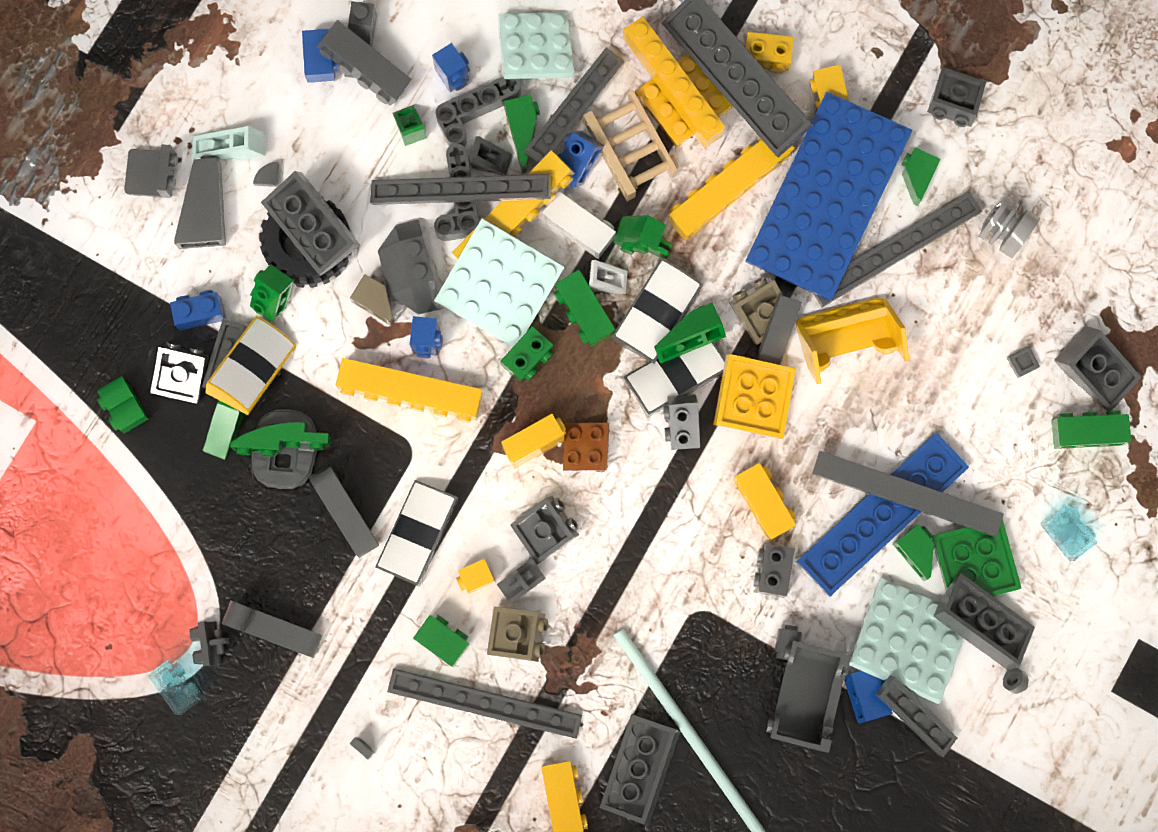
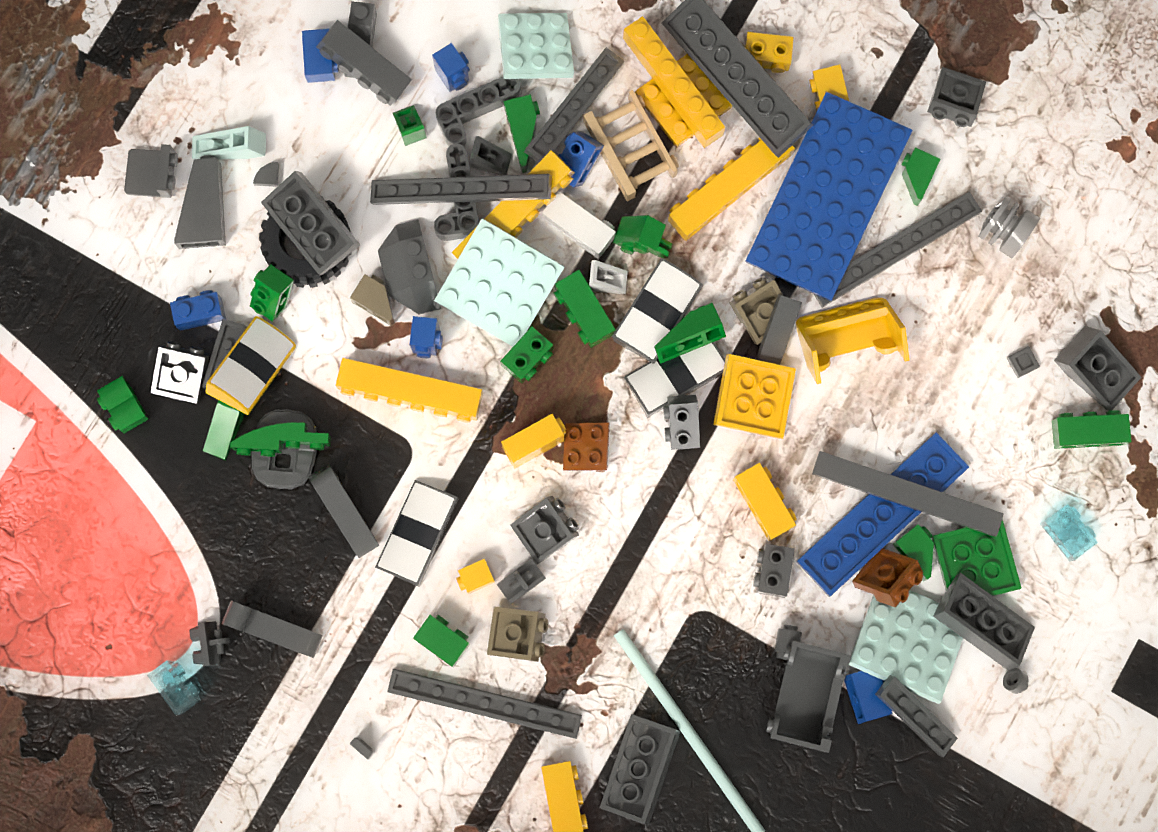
none -> dark orange plate [852,548,923,608]

